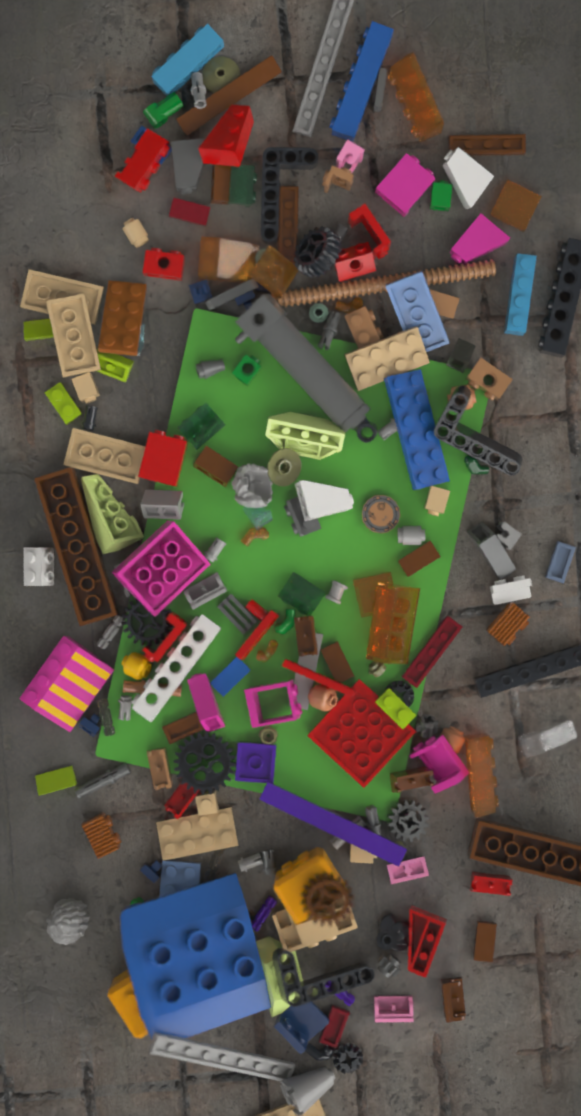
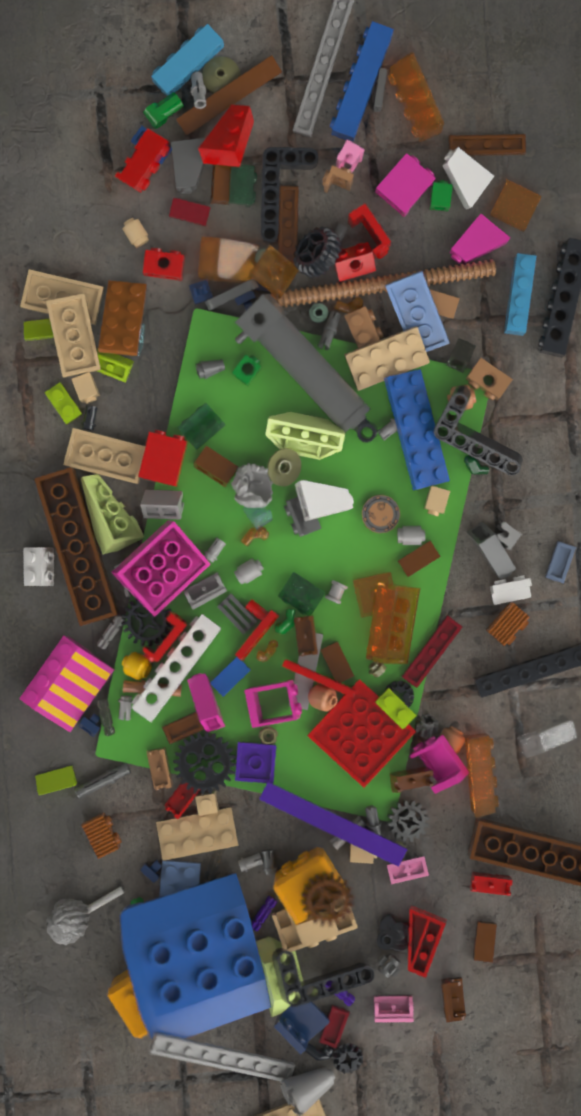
none -> white bar [87,886,124,914]
none -> light grey brick [234,558,264,584]

